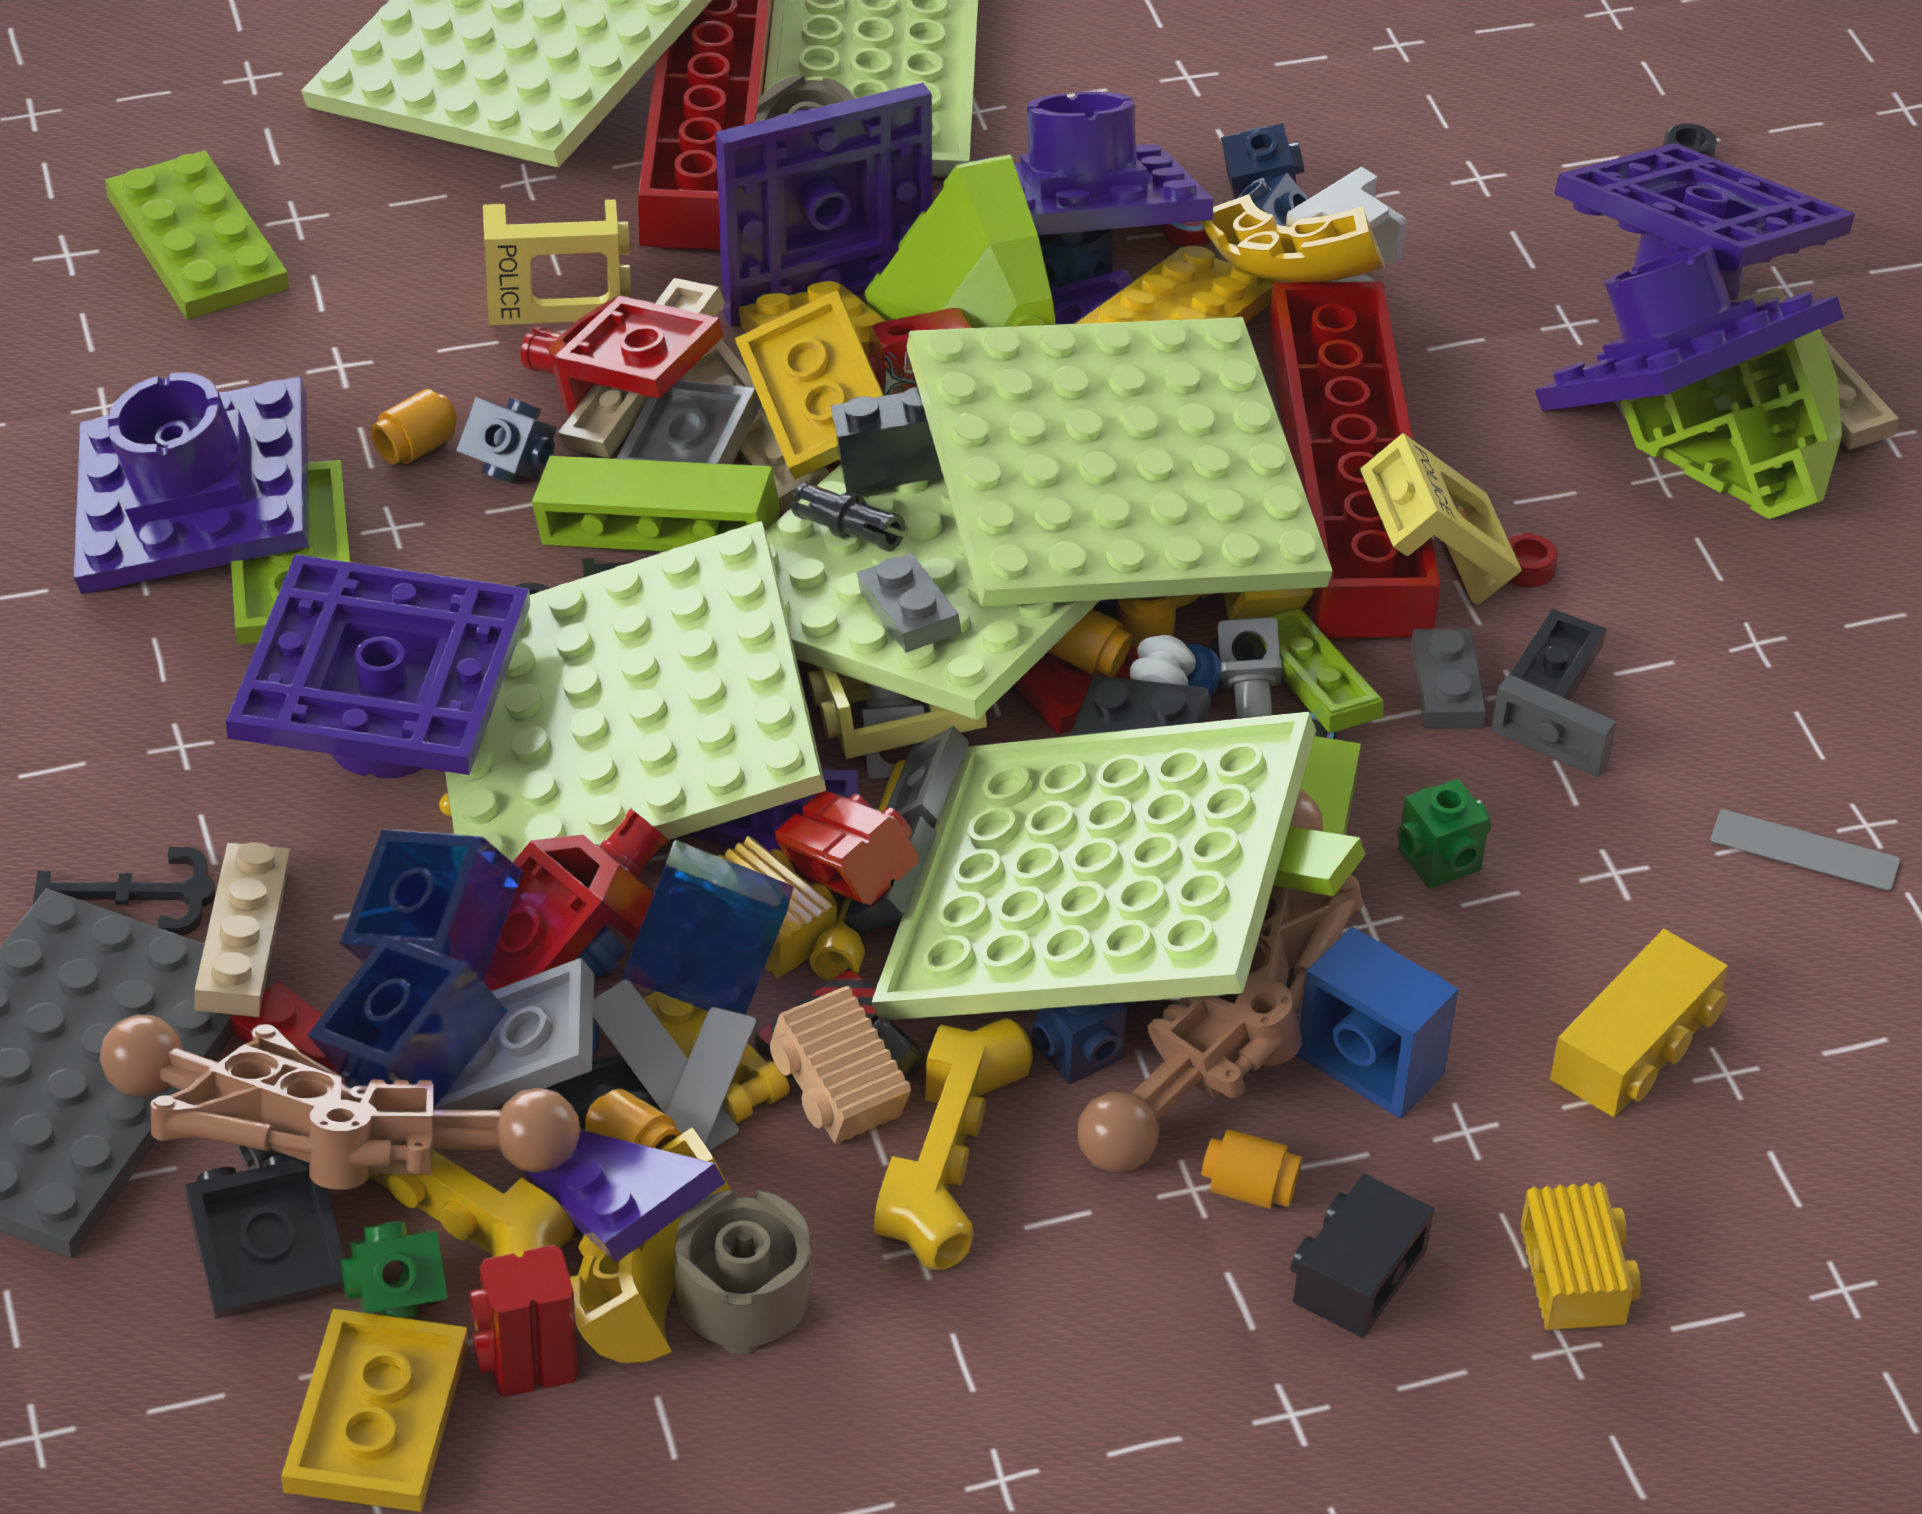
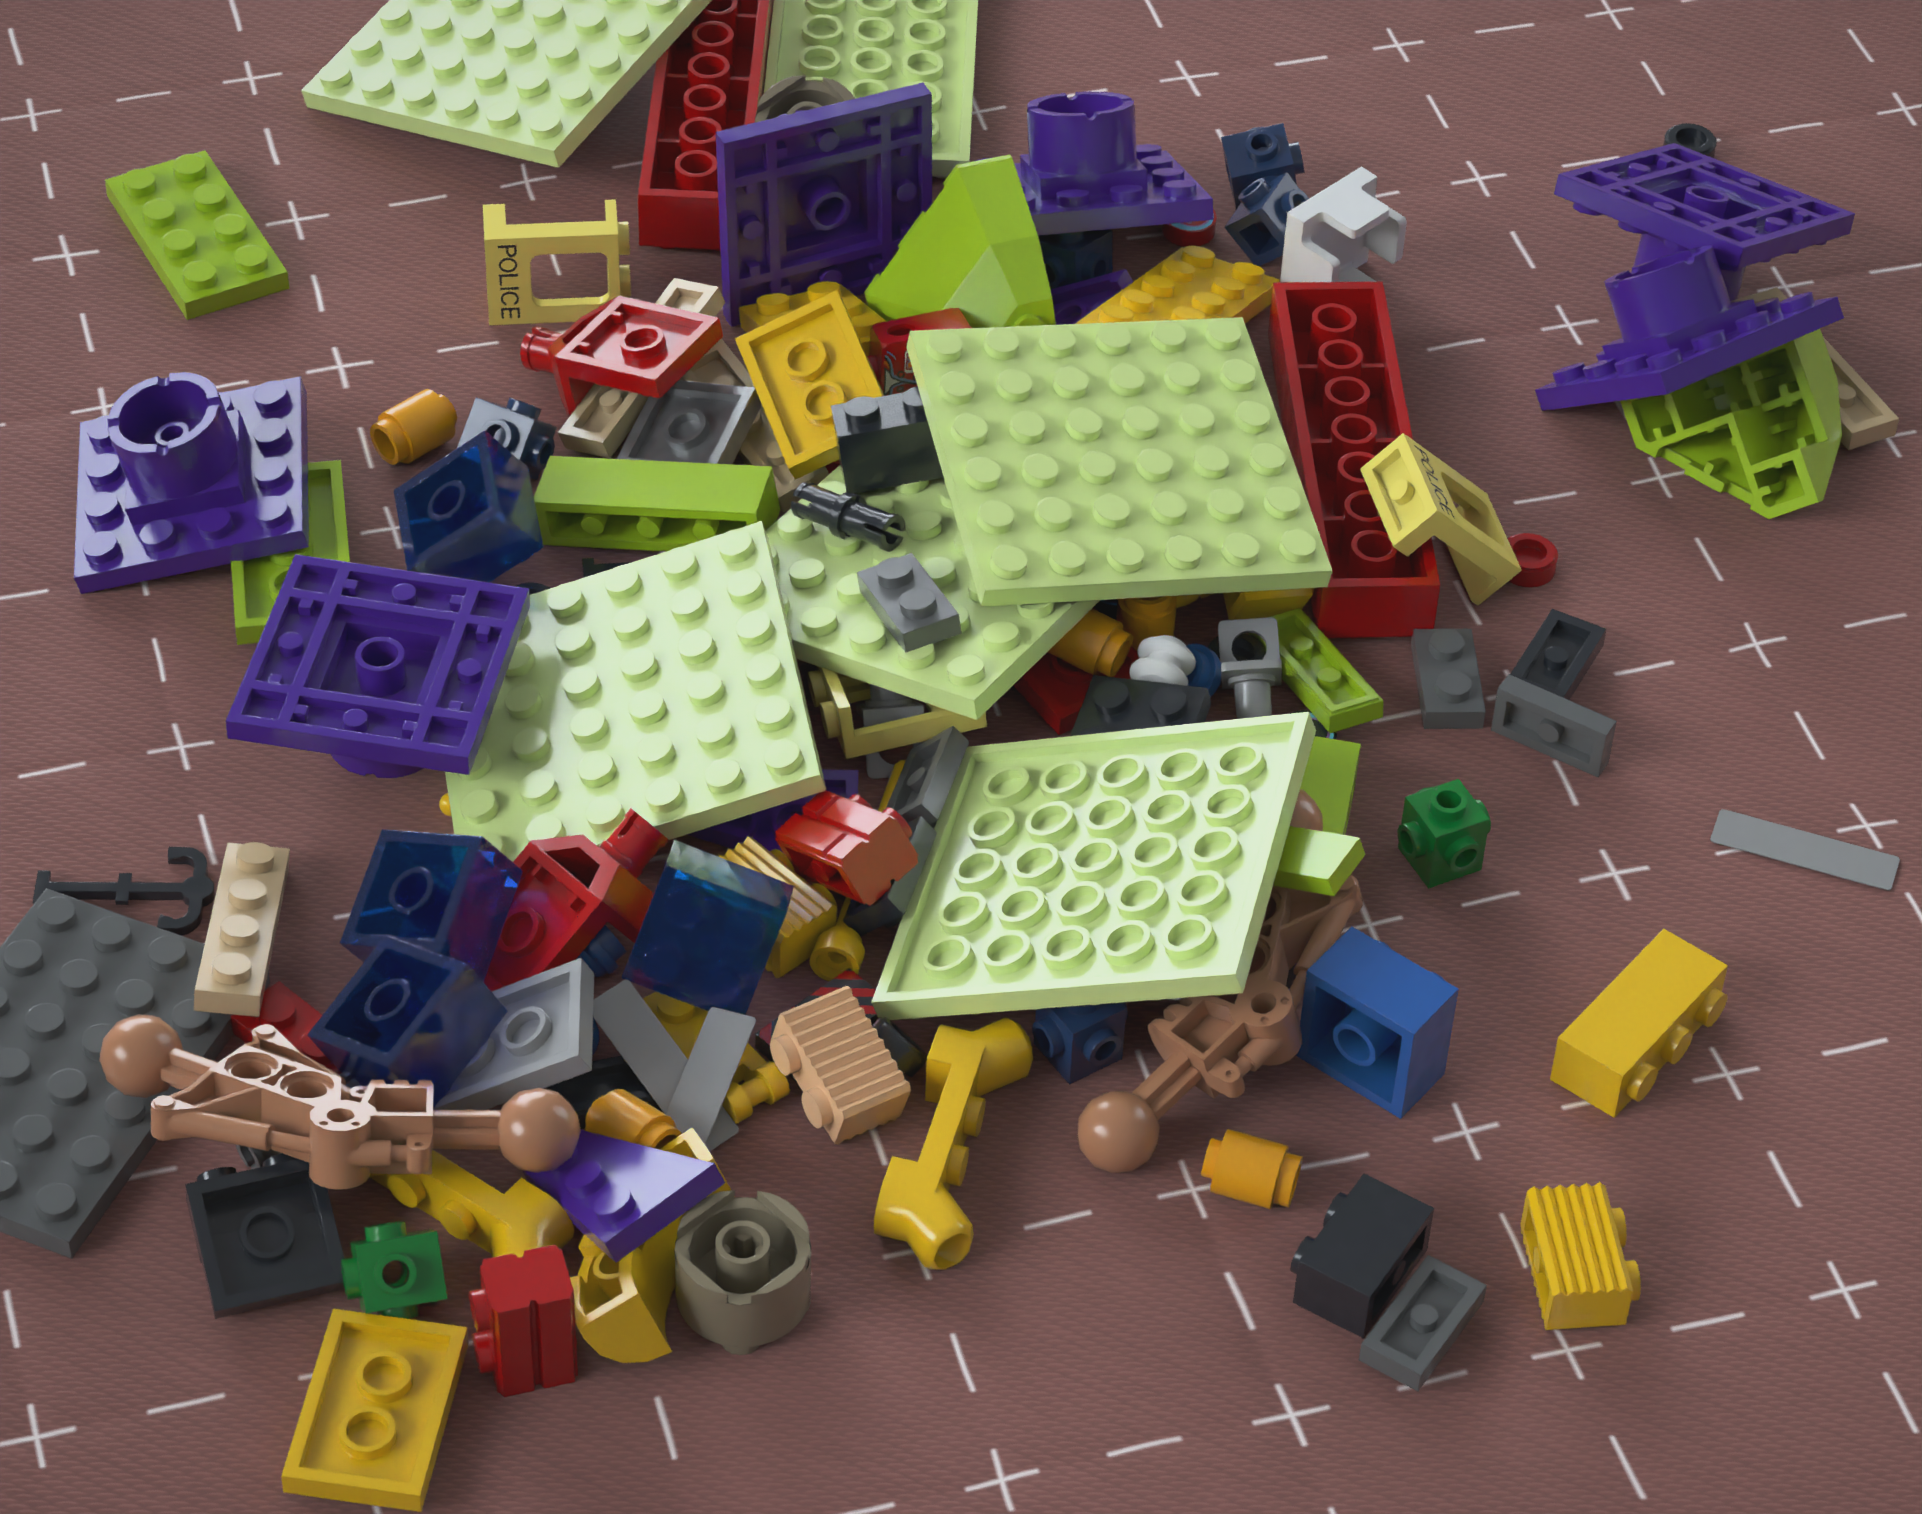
yellow brick [1201,194,1385,282] -> none
none -> clear blue brick [393,430,544,583]
none -> dark grey plate [1359,1255,1487,1391]

